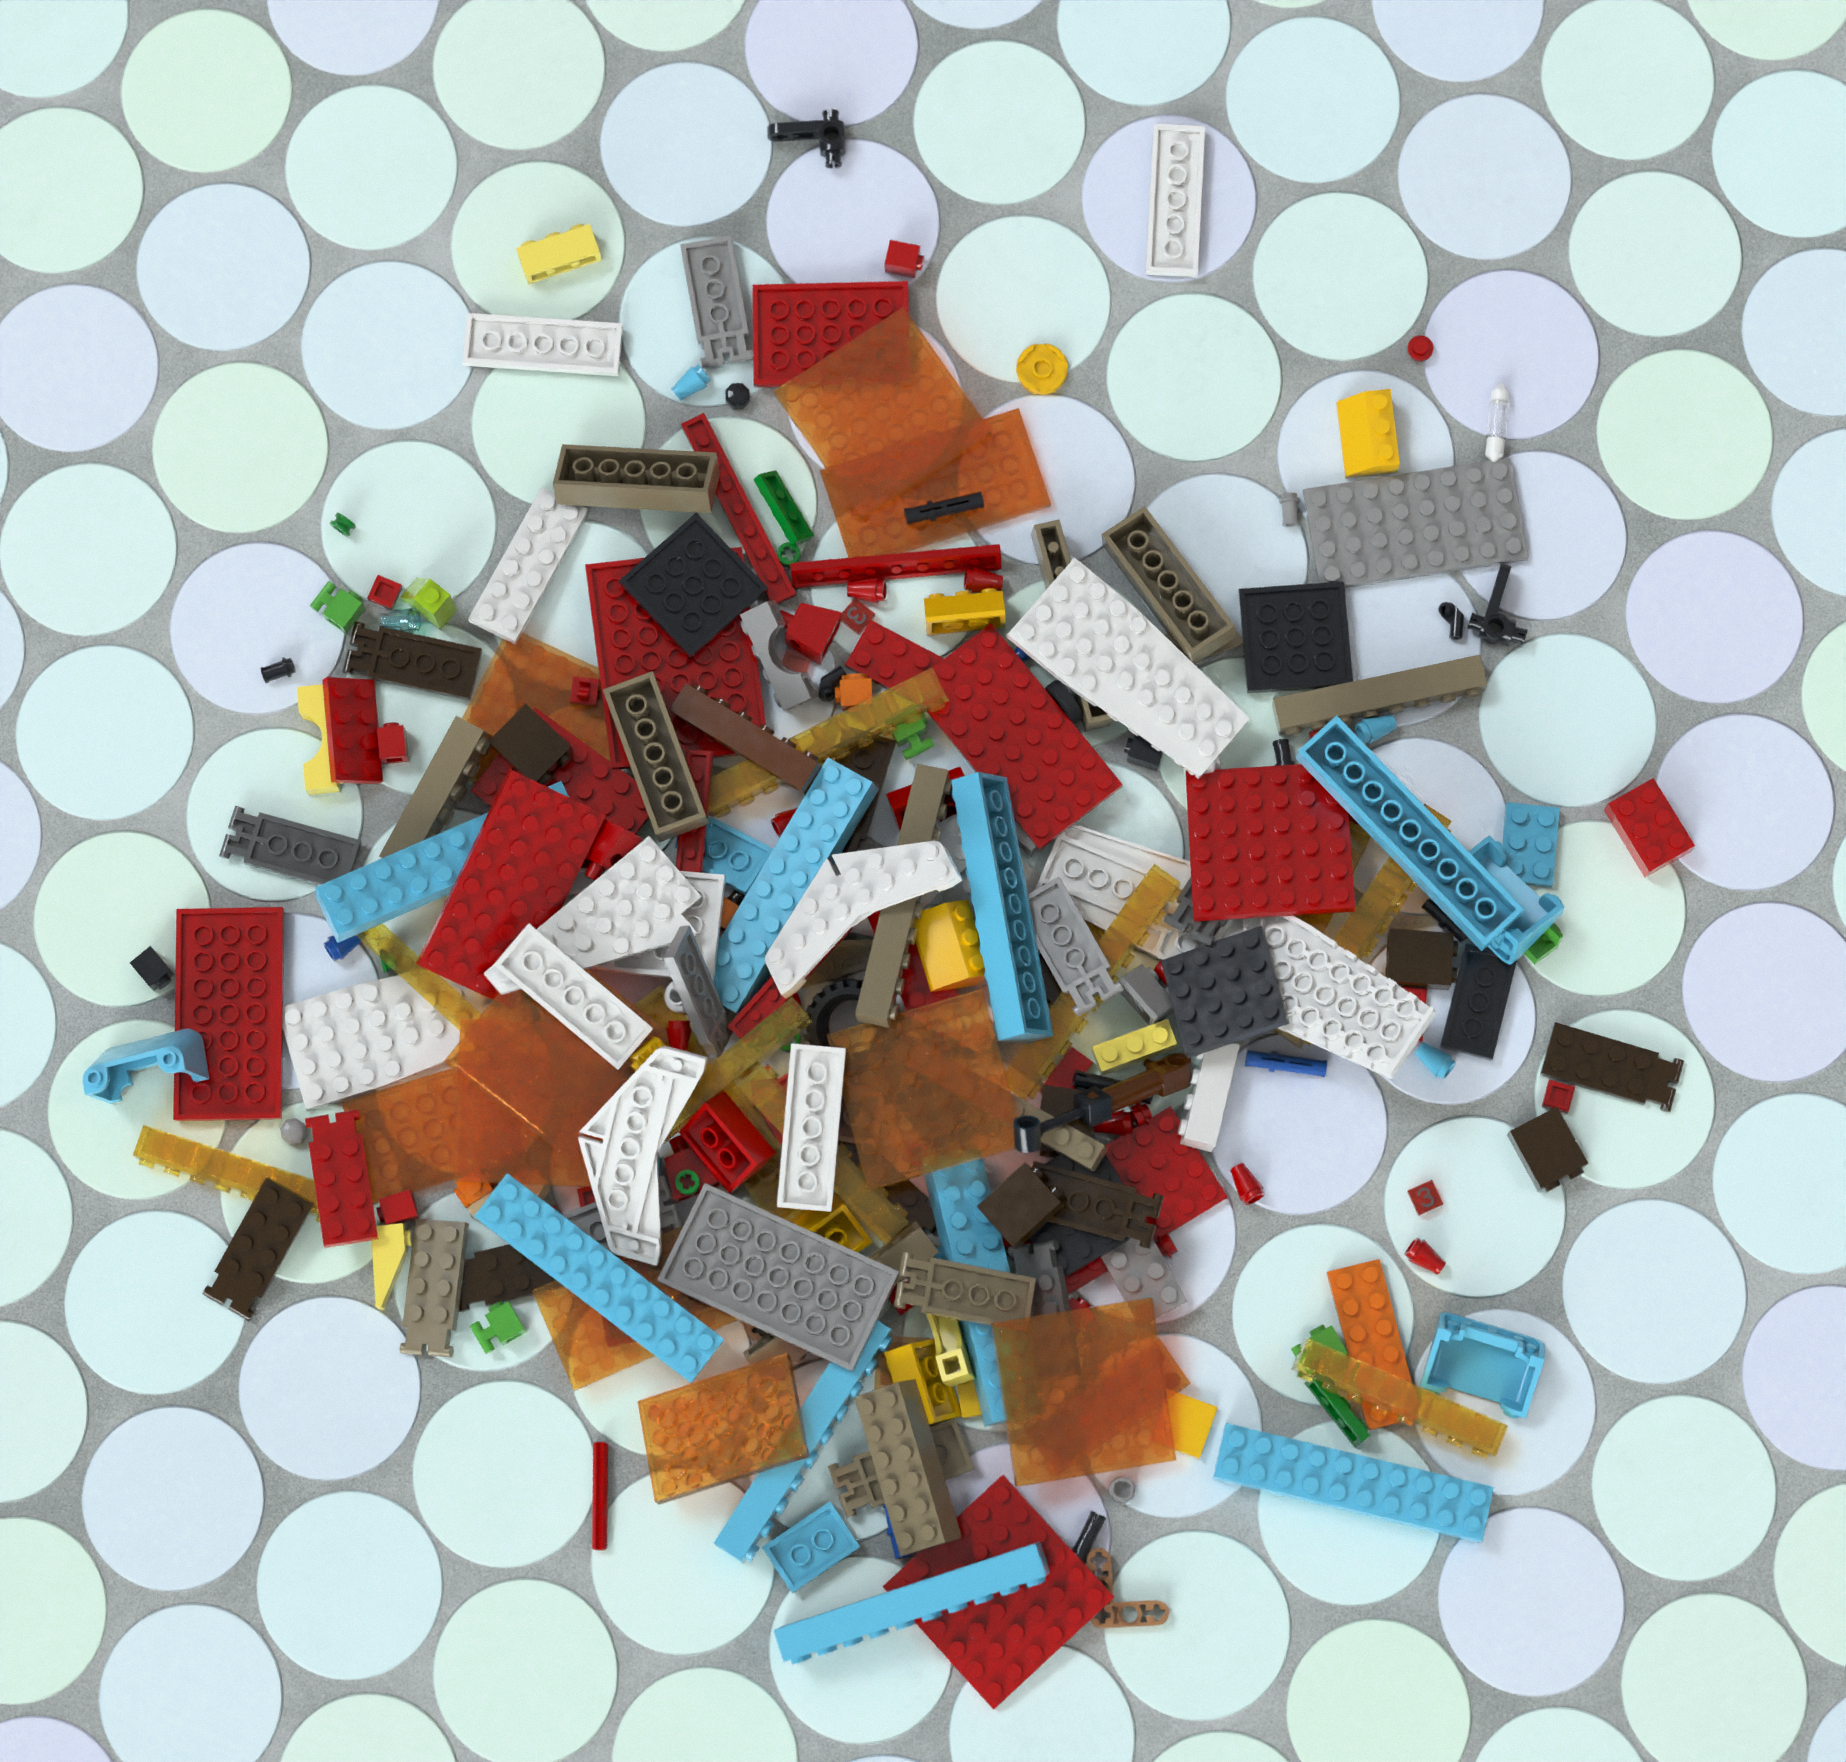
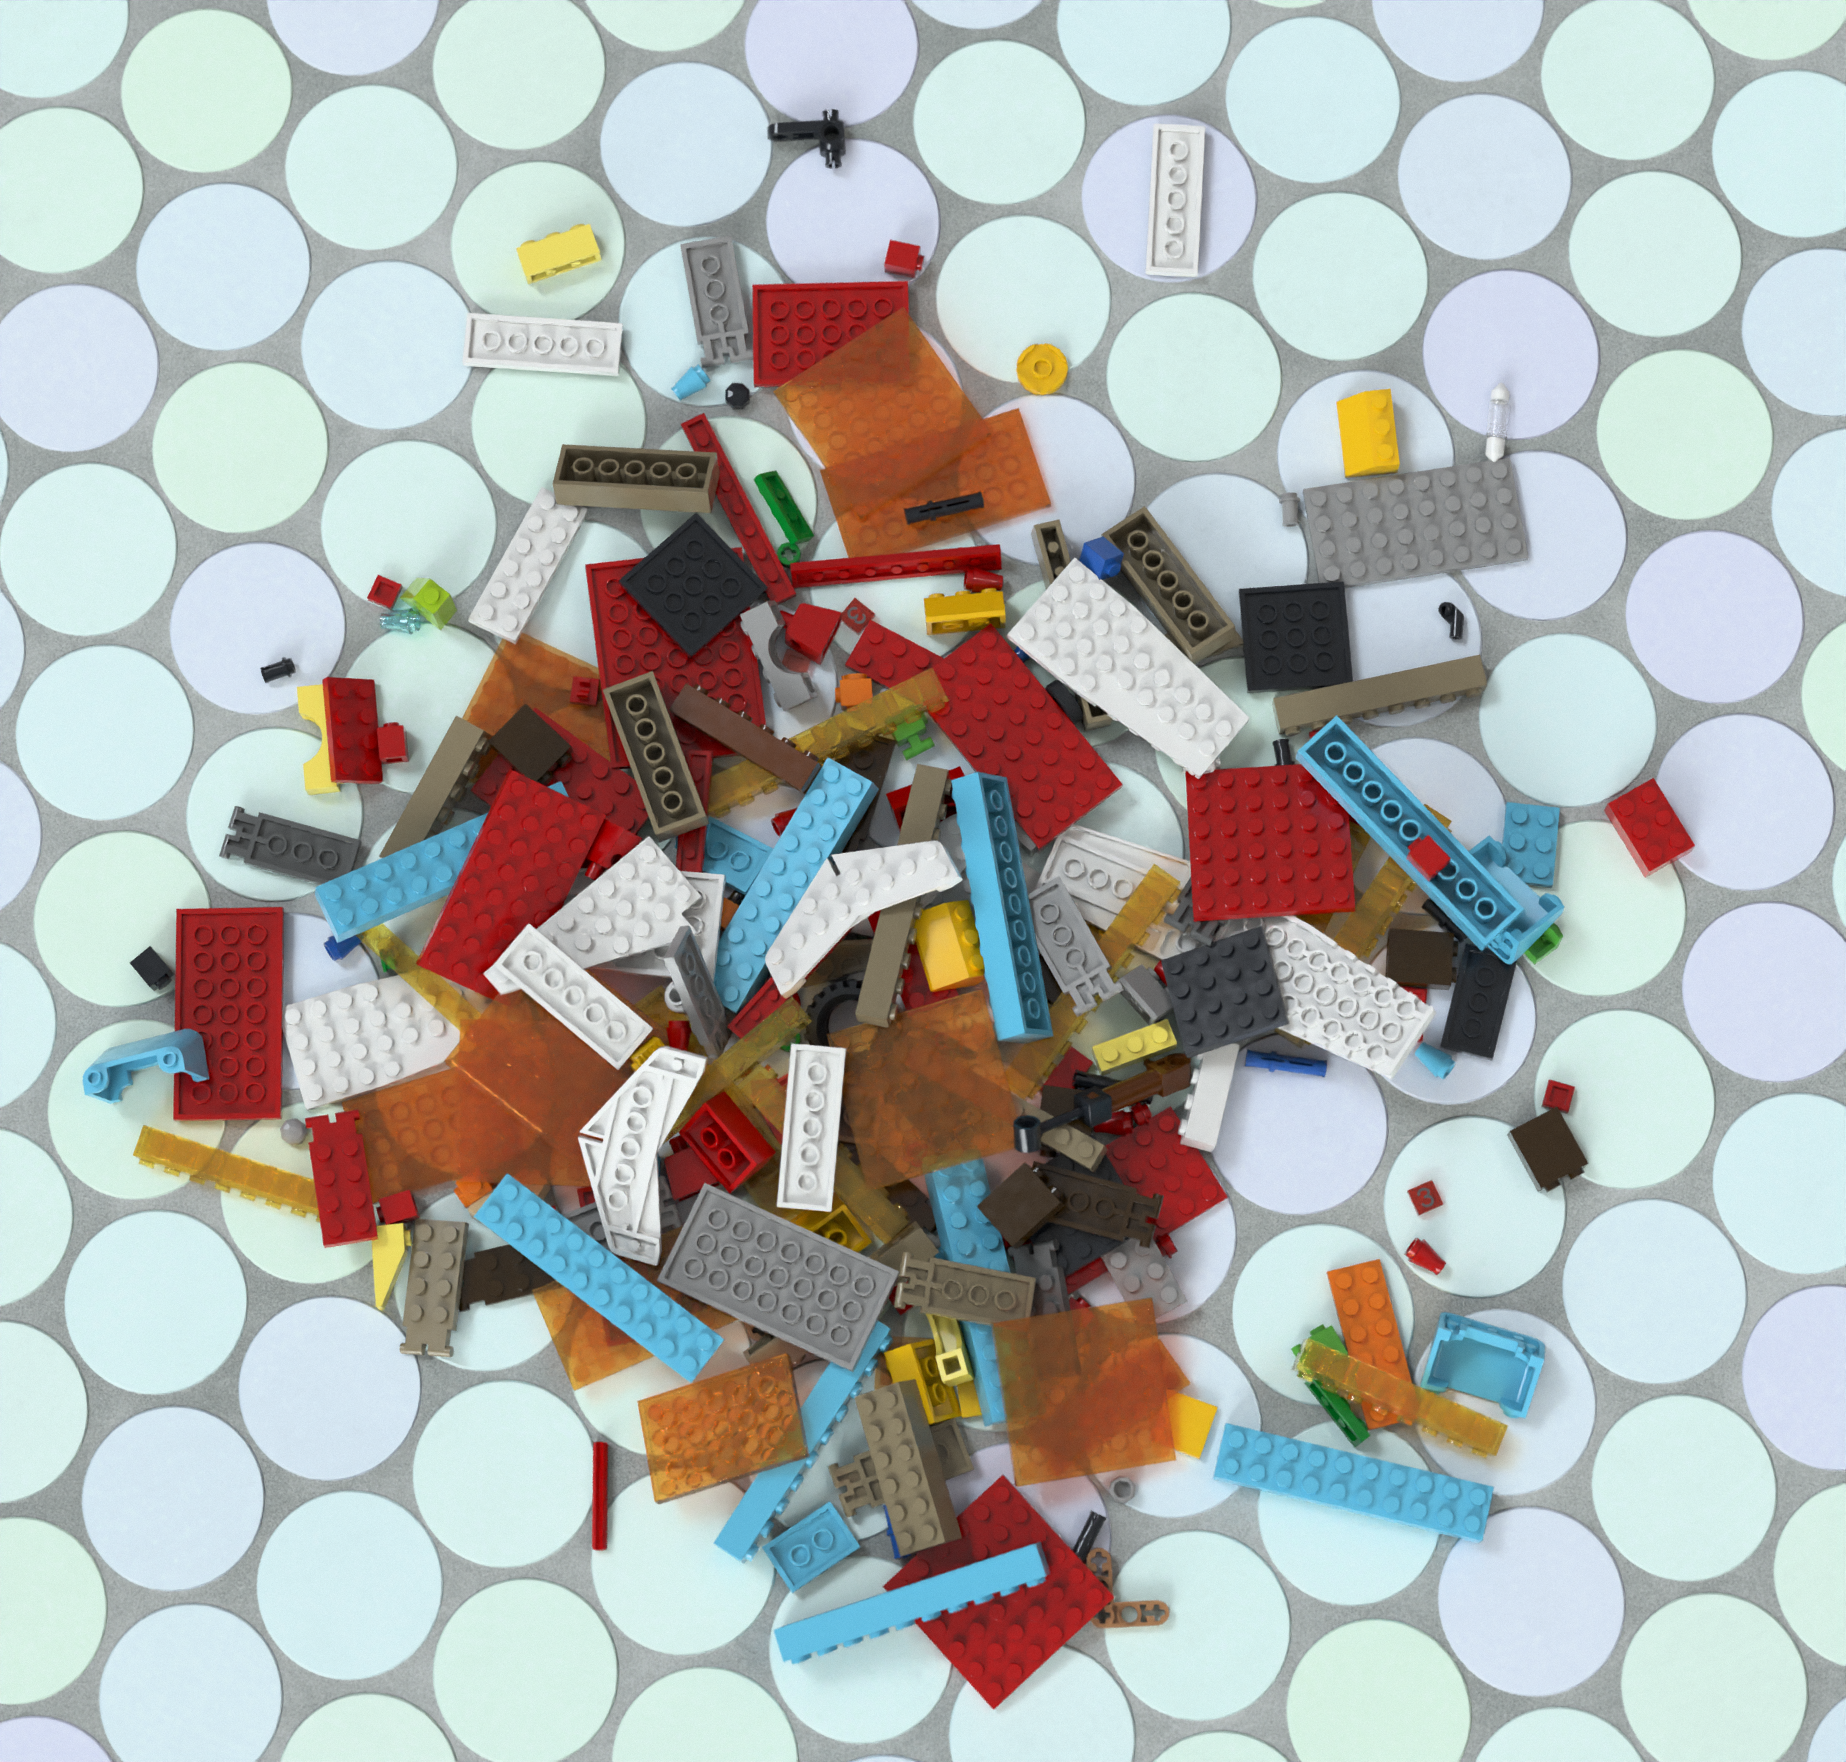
dark brown hinge [202,1177,315,1321] -> none
bright green brick [309,581,365,634] -> none
green bush [329,513,356,537] -> none
dark brown hinge [342,622,483,701] -> none
bright green brick [470,1301,527,1354] -> none
green bush [675,1170,700,1195] -> none
black arm [818,665,847,702] -> none
red cone [847,577,887,604] -> none
black brick [1124,735,1163,772] -> none
red cone [1230,1163,1265,1205] -> none
medium azure cone [1355,714,1397,744] -> none
red plate [1407,335,1434,361] -> none
black piece [1467,563,1528,646] -> none
dark brown hinge [1540,1022,1684,1112] -> none
none -> blue brick [1079,536,1124,580]
none -> red brick [1406,835,1451,882]

